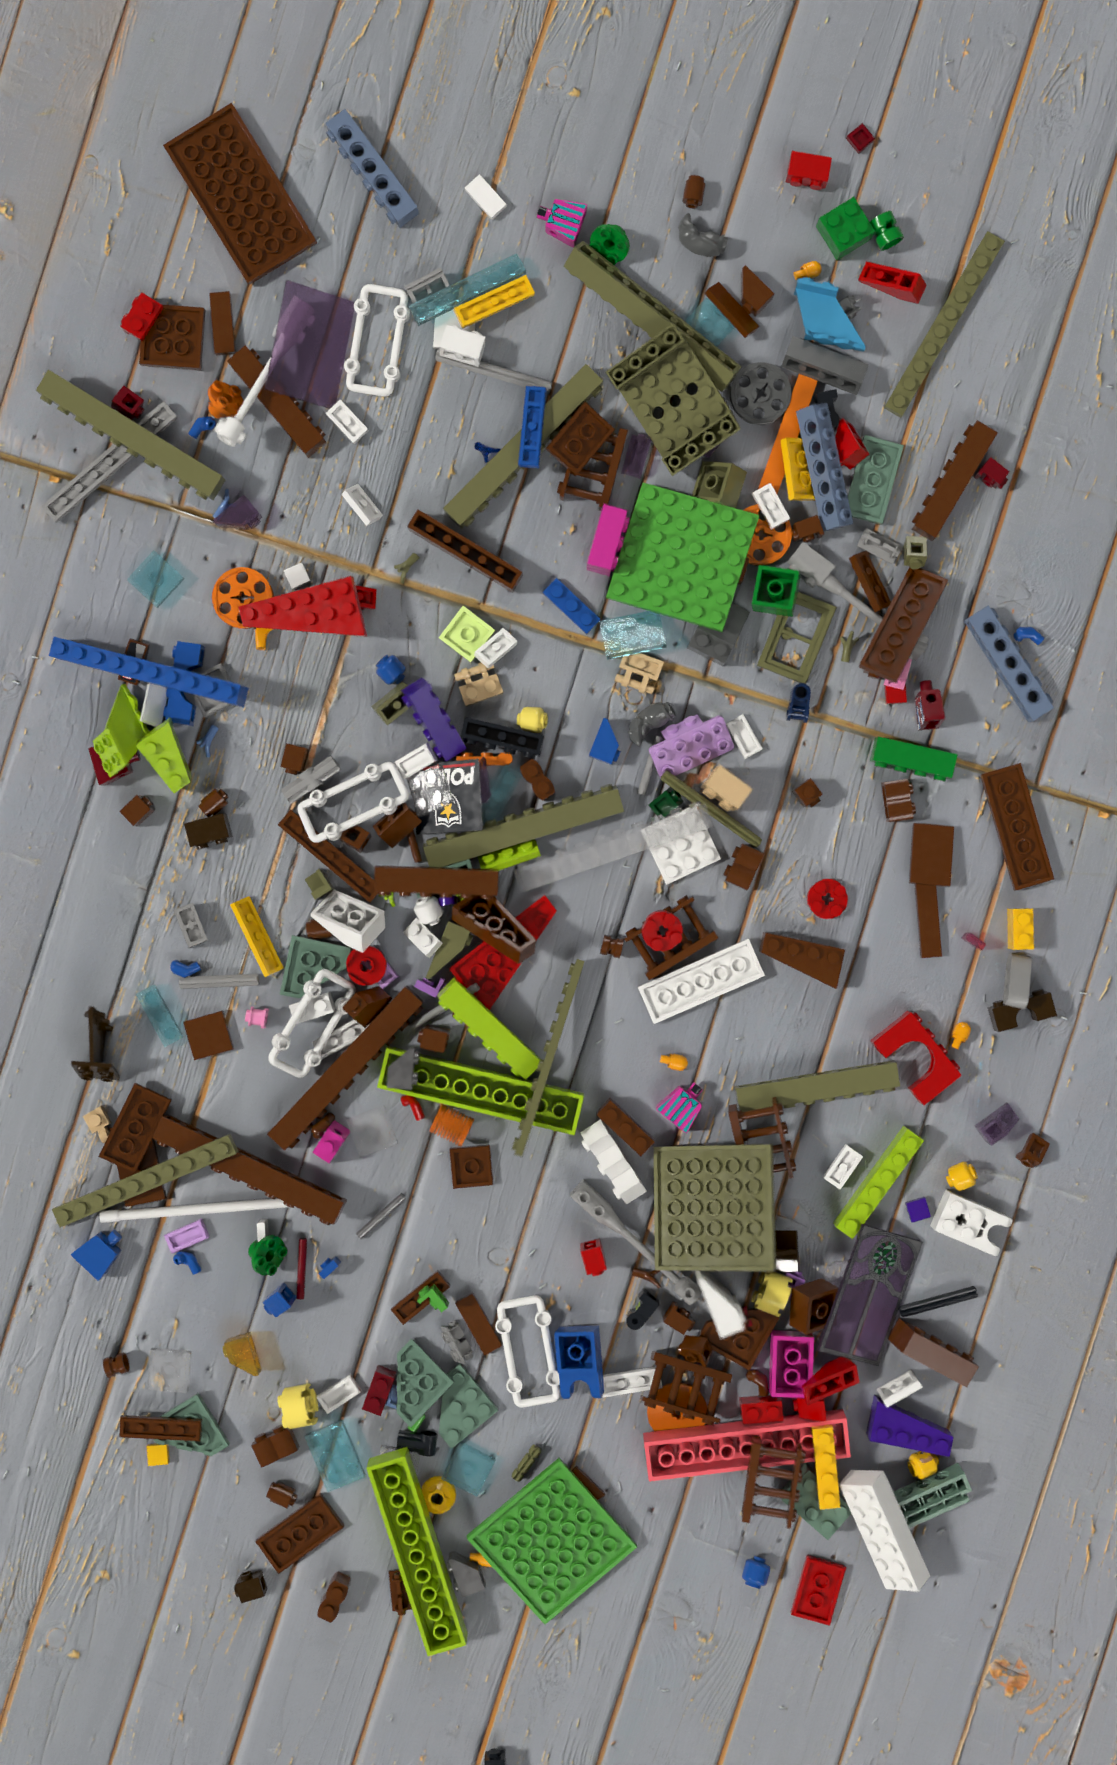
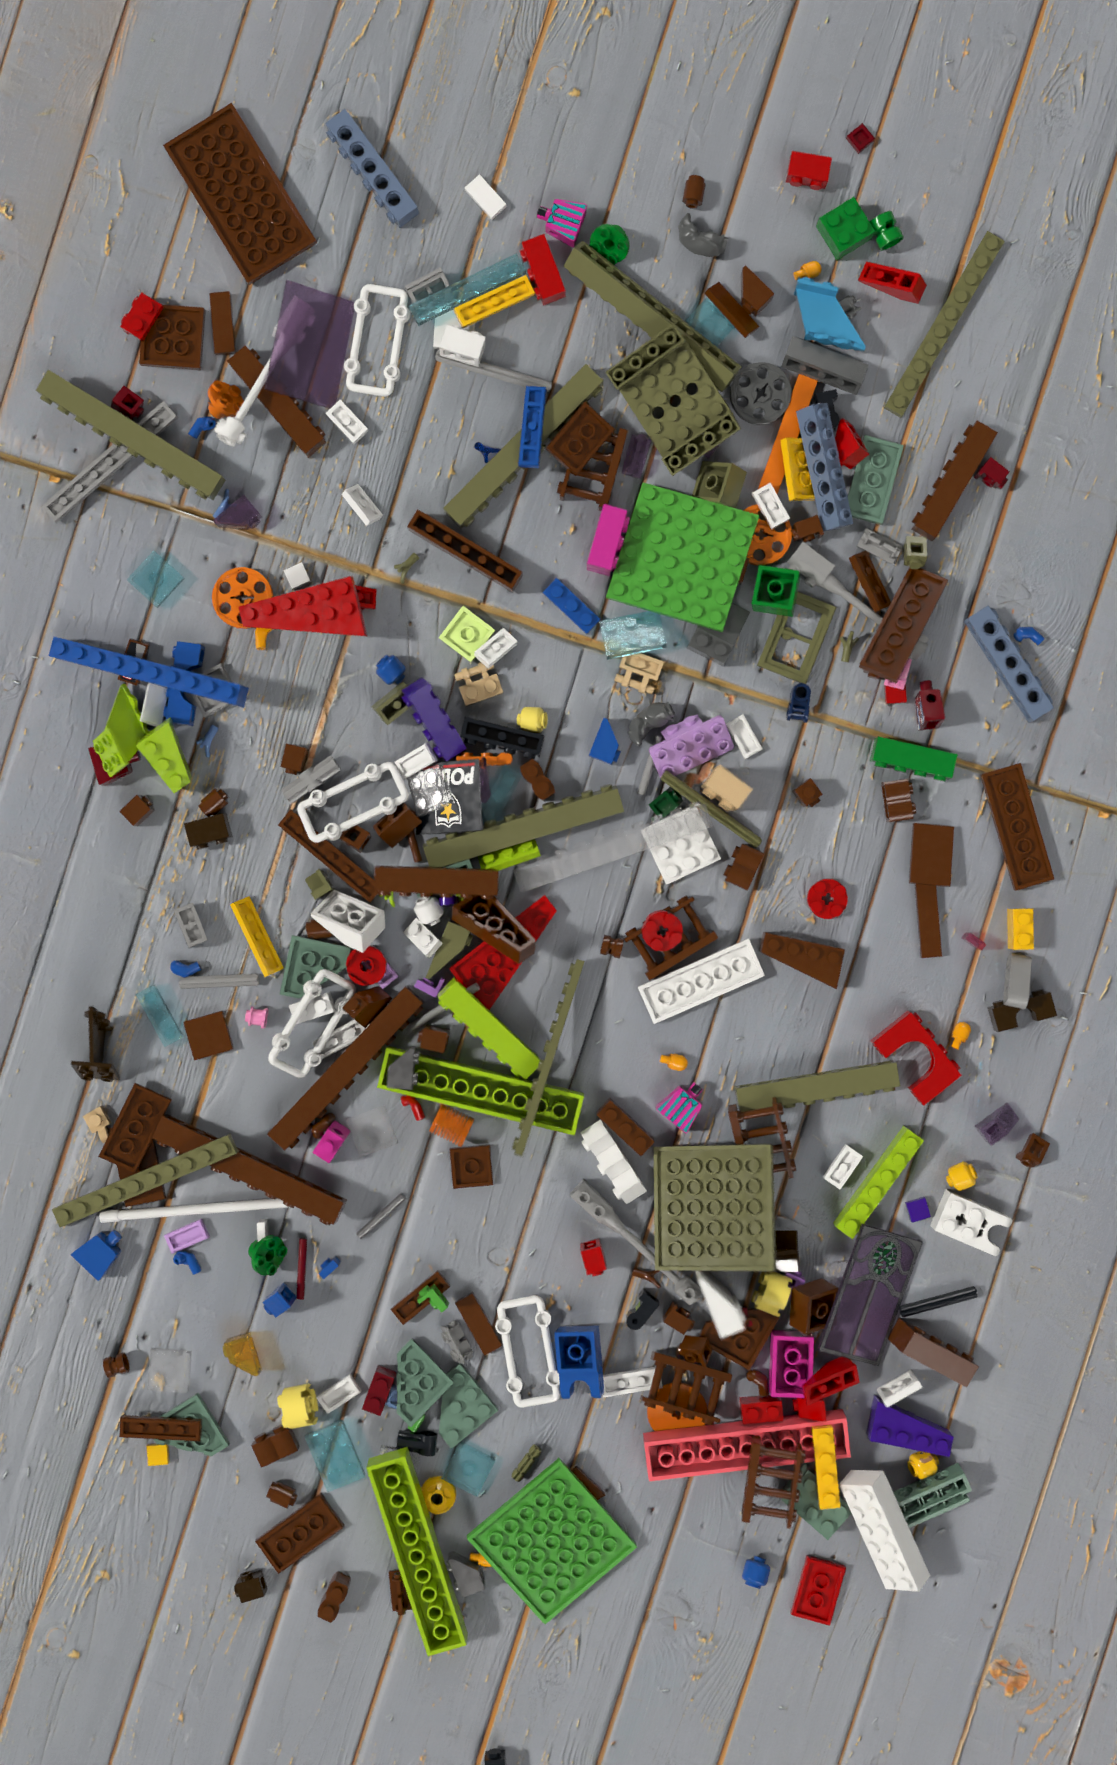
none -> red brick [519,234,566,306]

